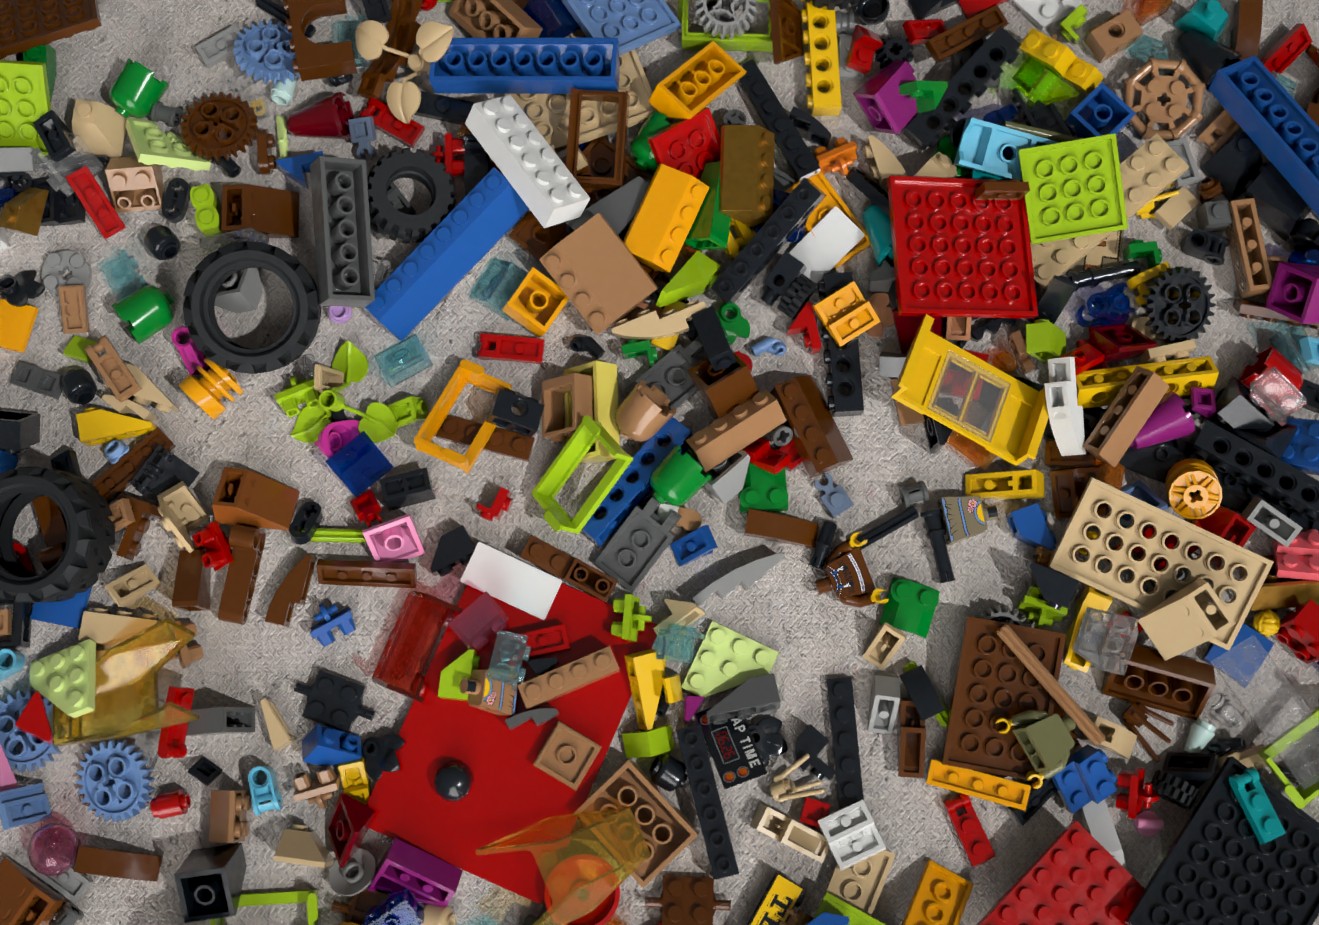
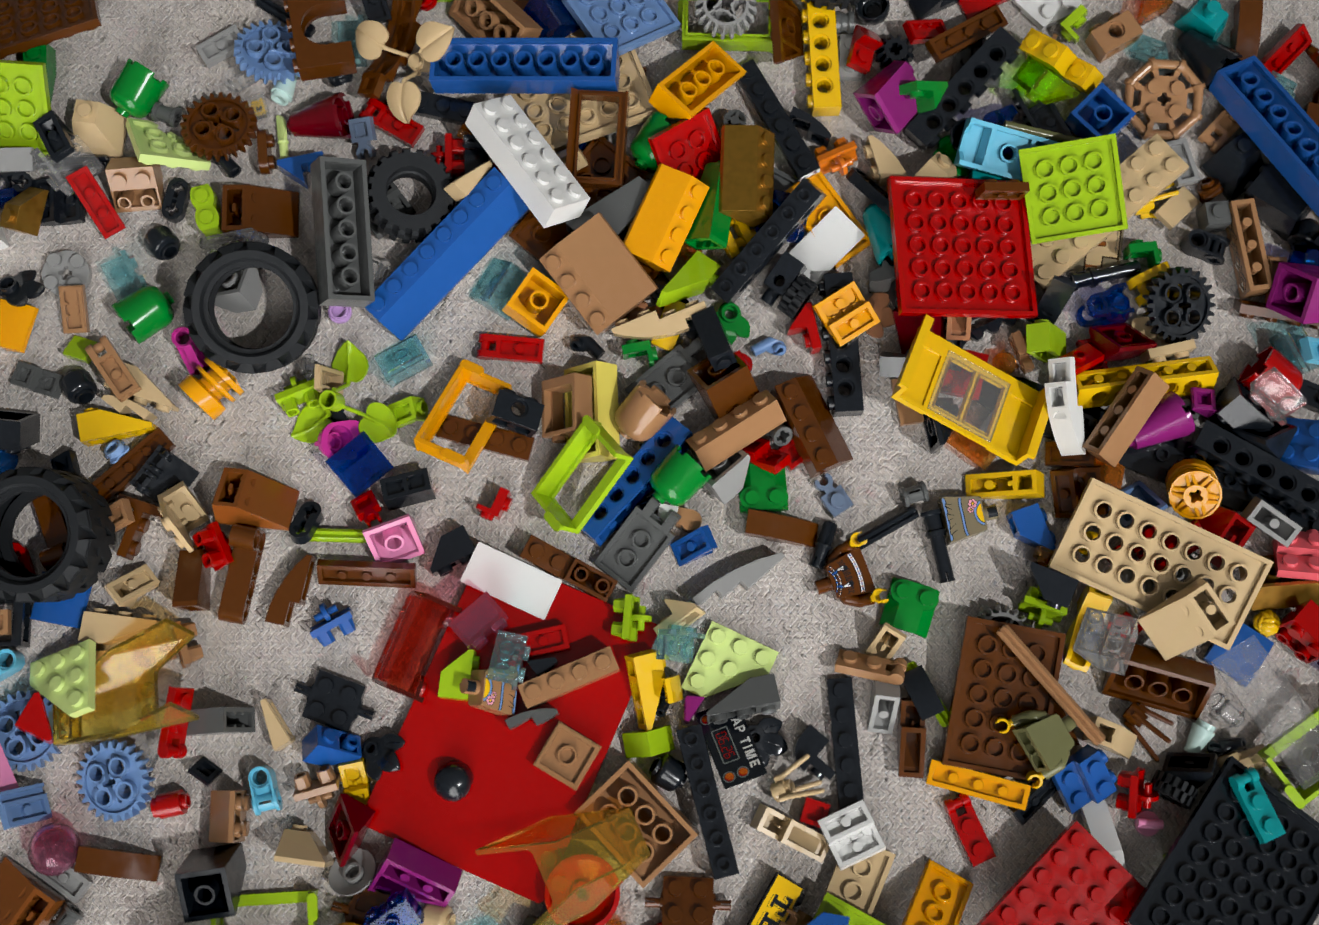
none -> tan slope [444,161,493,201]
none -> medium nougat plate [834,649,907,685]

